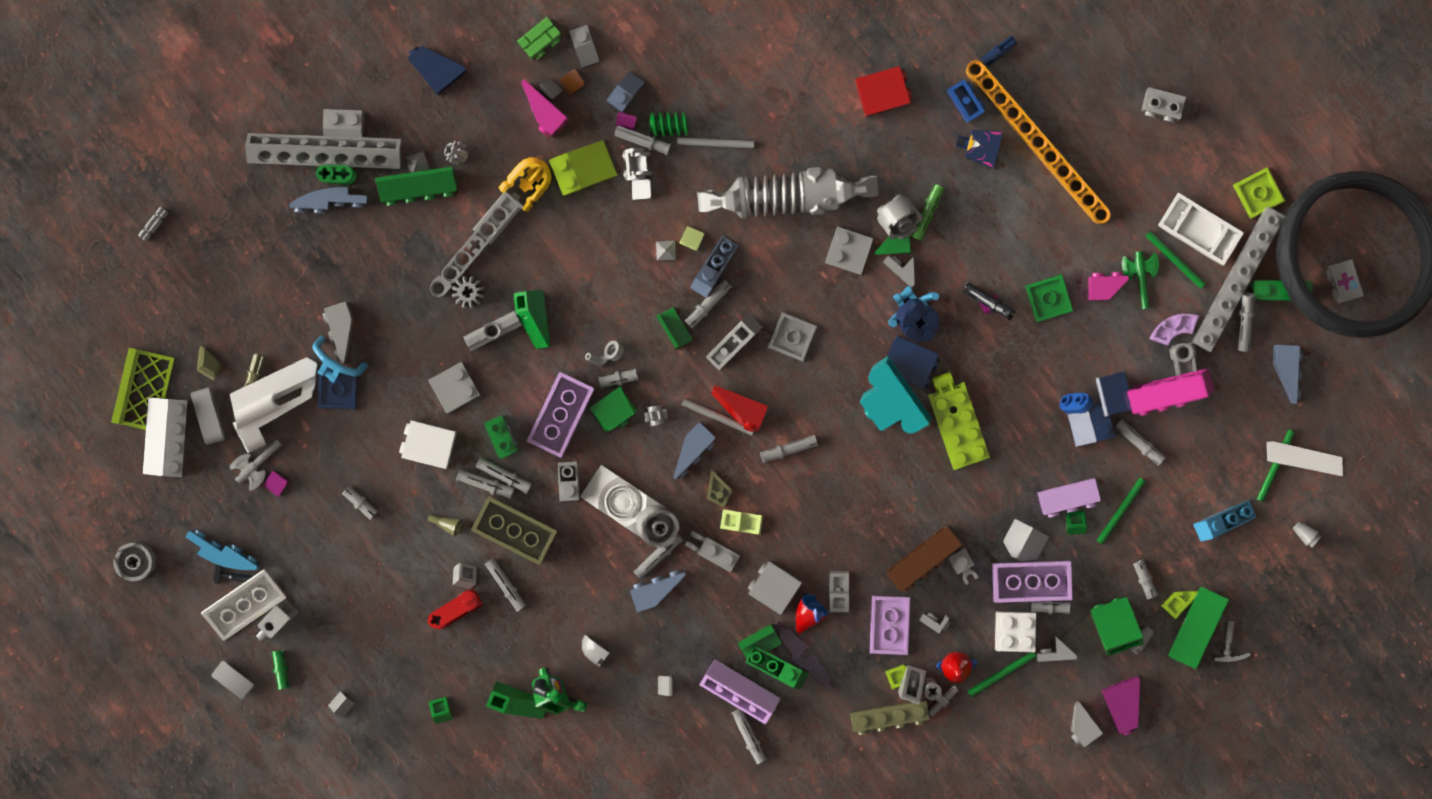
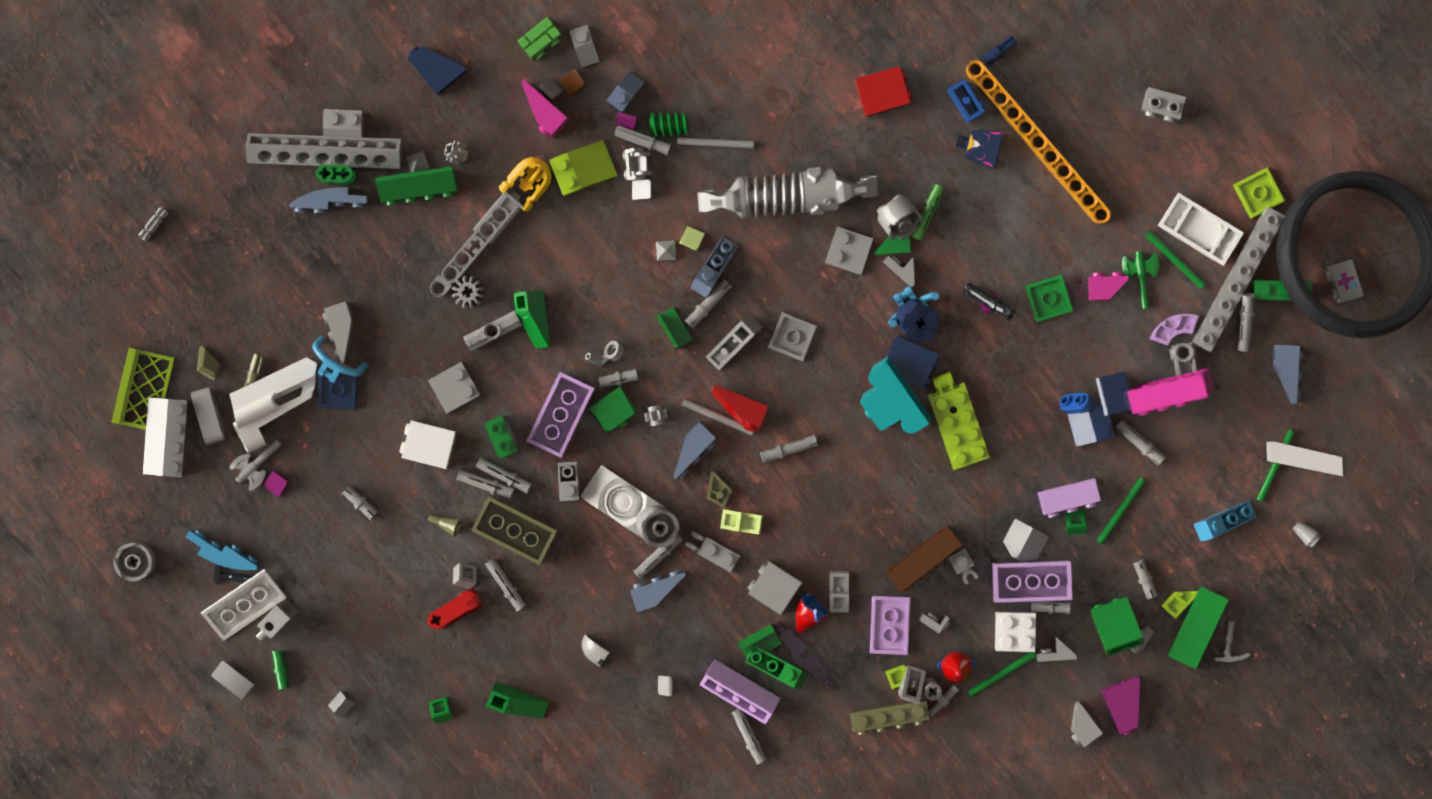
green torso [532,667,588,715] -> none

